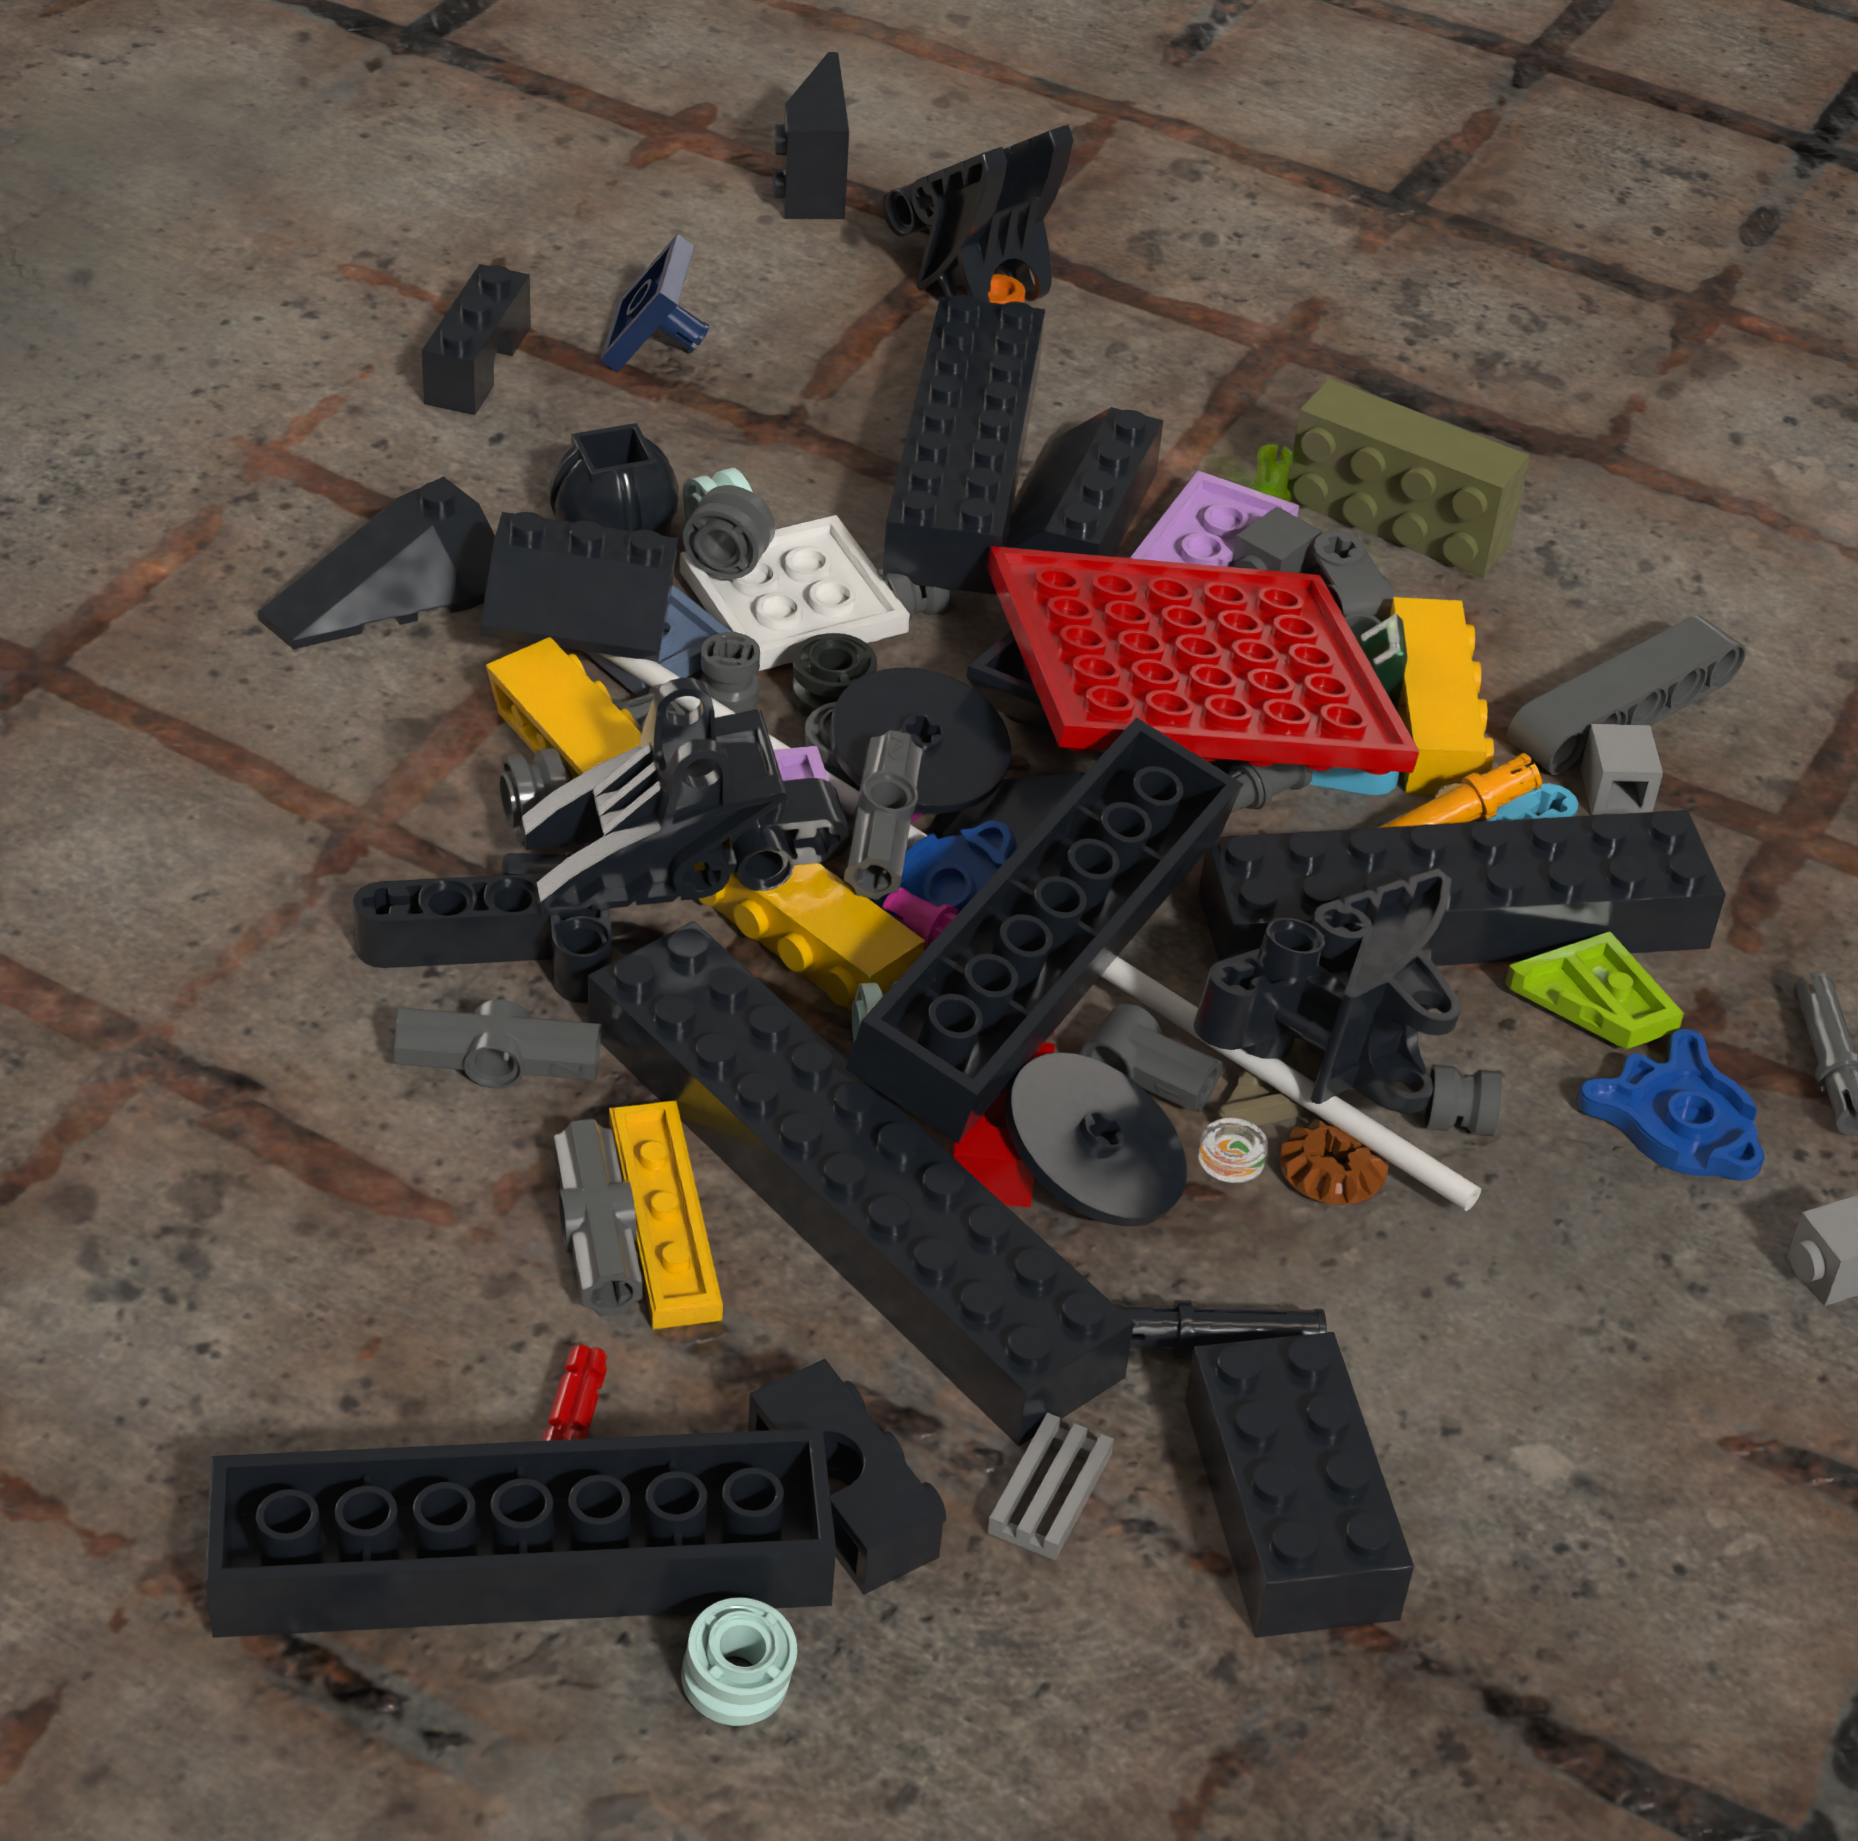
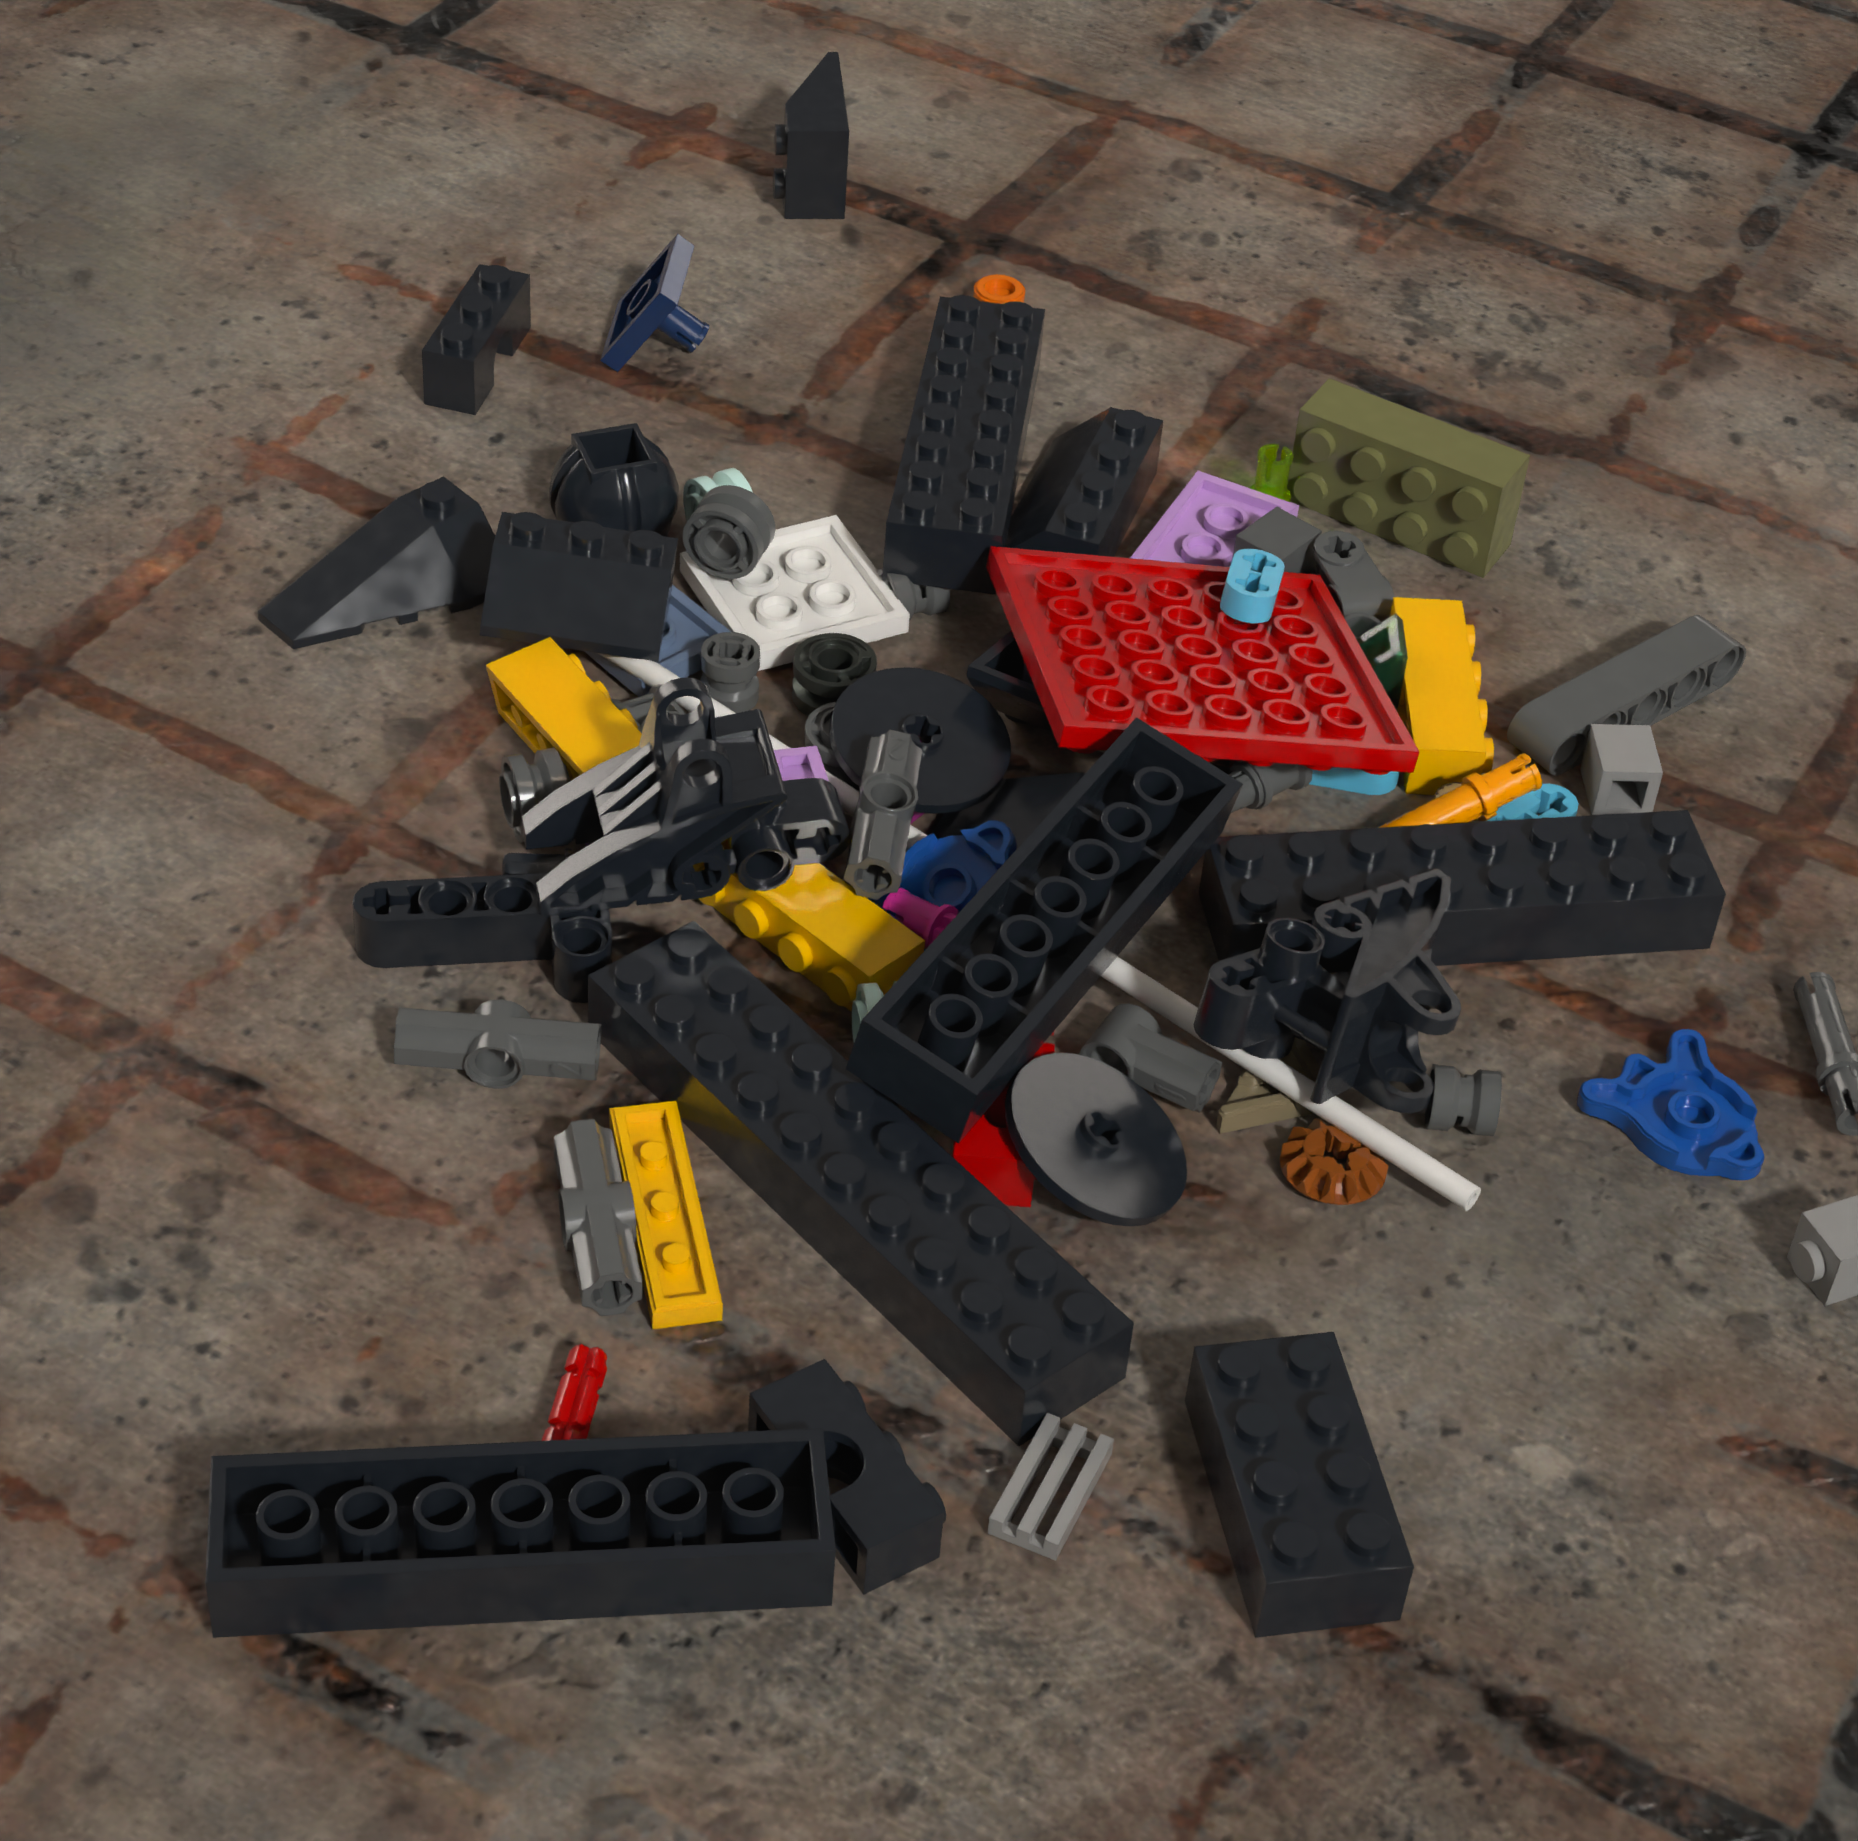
light aqua wheel [681,1598,797,1726] -> none
black piece [883,124,1074,302] -> none
black pin [1114,1300,1327,1357] -> none
clear tile [1198,1118,1268,1183] -> none
lime wing [1505,931,1684,1050] -> none
none -> medium azure beam [1220,549,1285,623]

